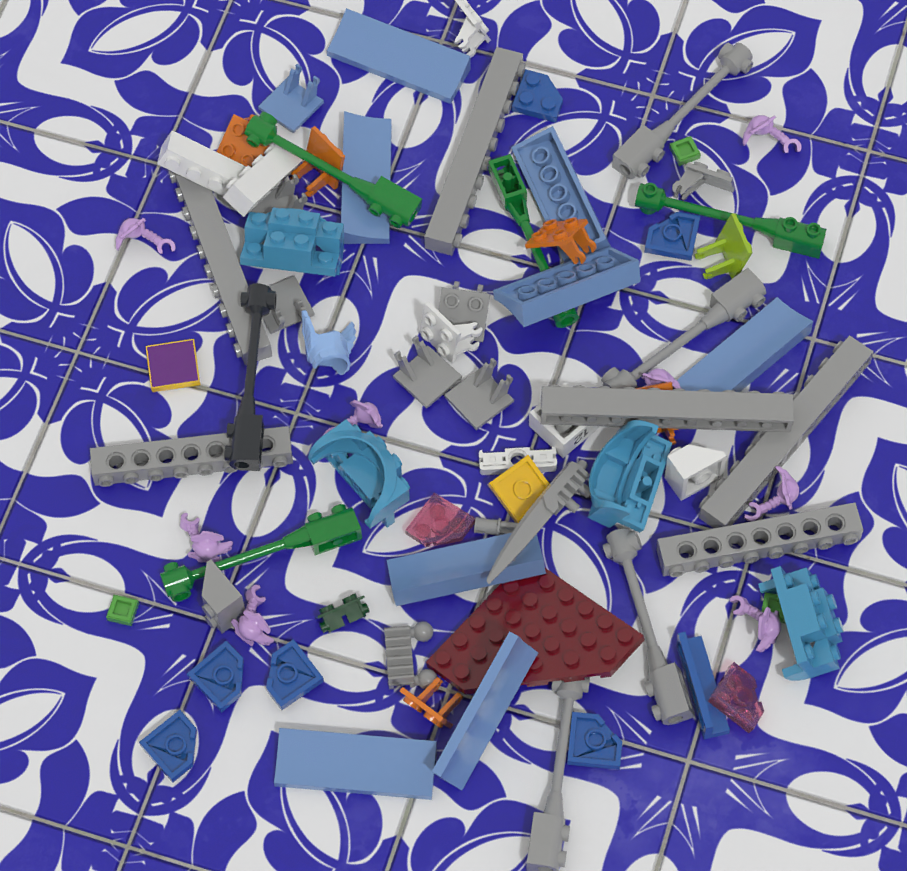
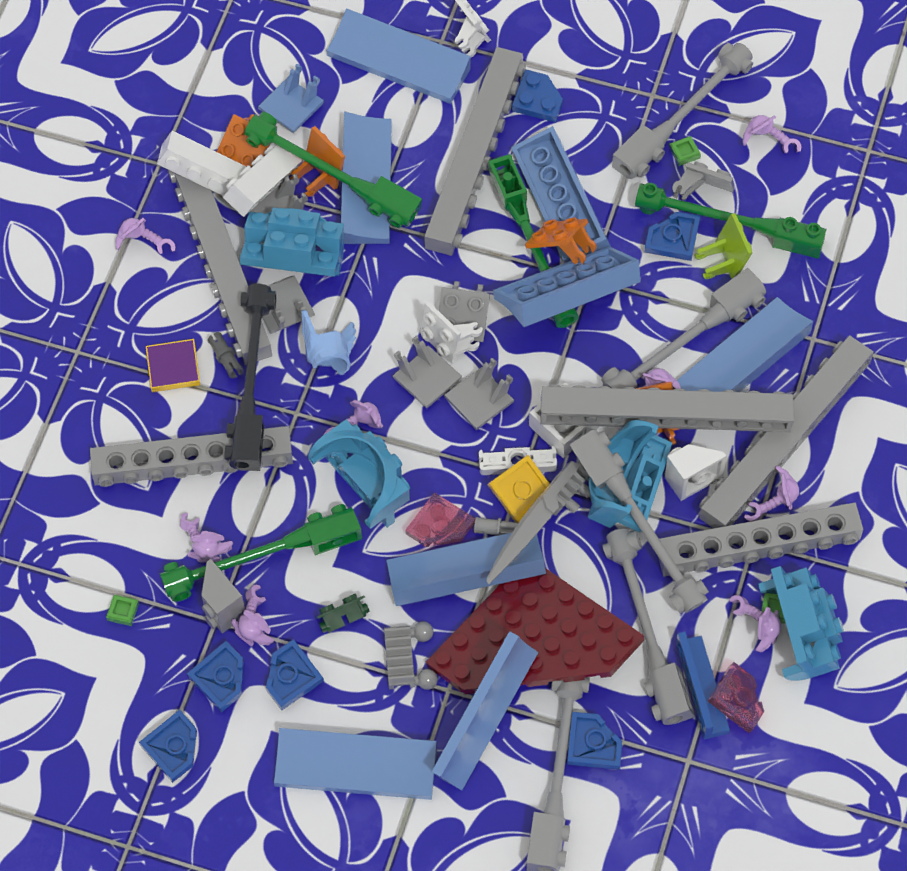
orange plate [400,677,463,729] -> none
none -> dark grey pin [208,332,244,378]
none -> light grey bar [570,429,709,614]

